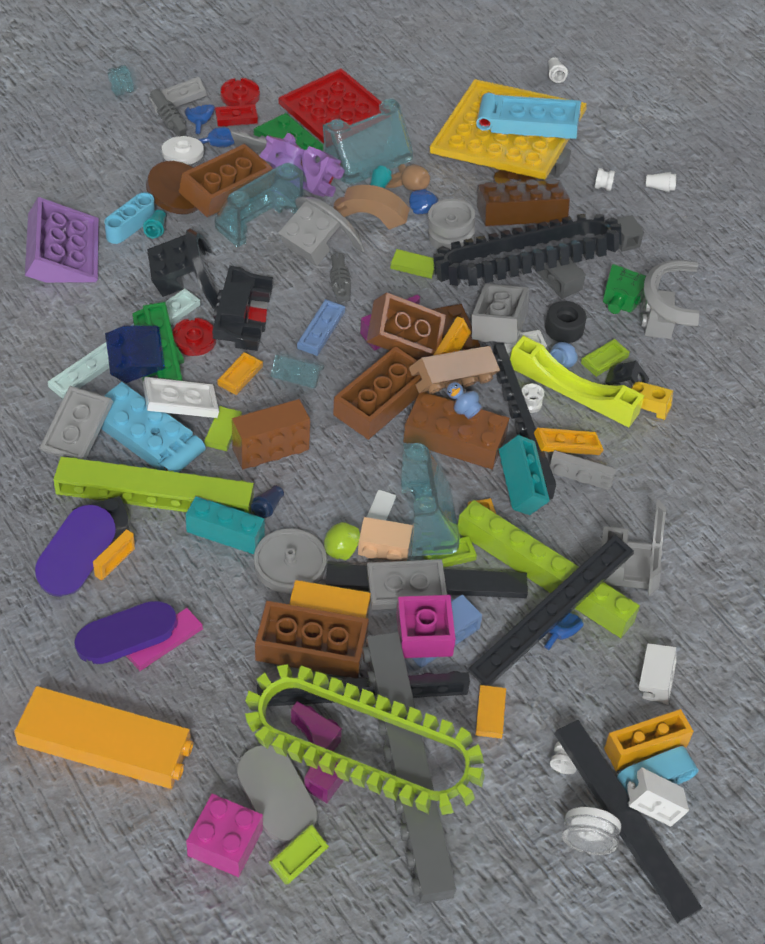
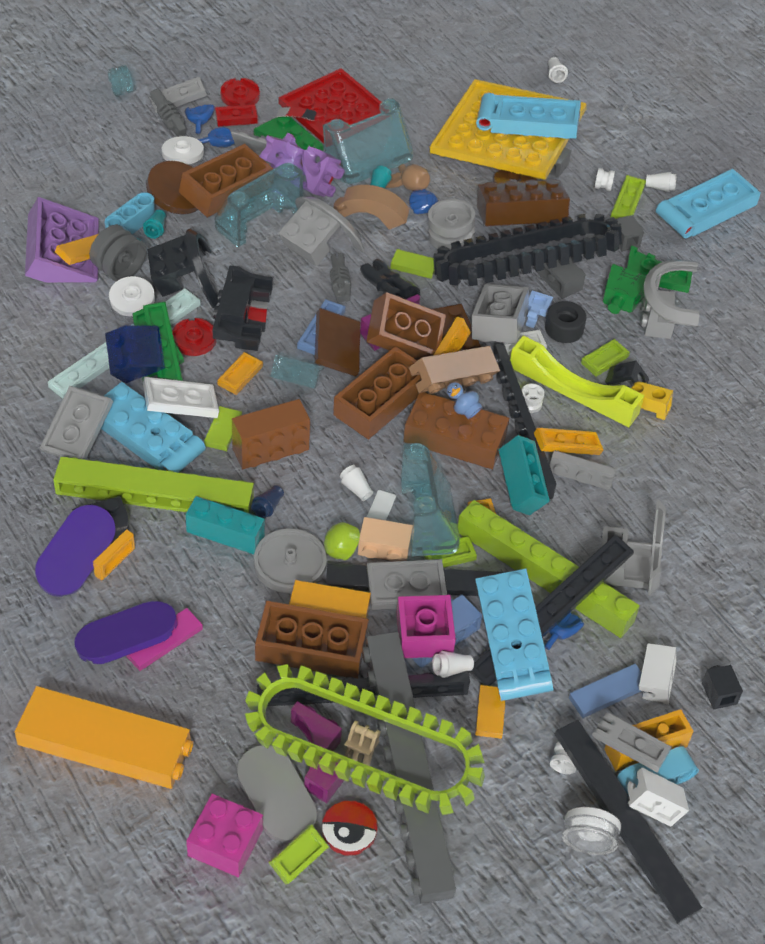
medium blue animal [550,342,578,369] -> none
none -> light orange tile [55,234,99,265]
none -> dark grey wheel [89,224,147,281]
none -> white piece [109,276,155,323]
none -> sticker [276,107,317,120]
none -> reddish brown tile [314,308,360,377]
none -> tile [322,801,377,855]
none -> white cone [340,465,373,501]
none -> tan arm [345,720,381,766]
none -> black piece [360,258,420,299]
none -> white cone [432,651,474,678]
none -> medium azure hinge [476,569,553,701]
none -> light blue plate [525,290,553,328]
none -> medium blue tile [569,664,642,719]
none -> light grey hinge [592,712,671,773]
none -> lime tile [610,175,646,219]
none -> green wing [627,245,692,293]
none -> medium azure hinge [656,169,761,238]
none -> black brick [702,665,743,710]

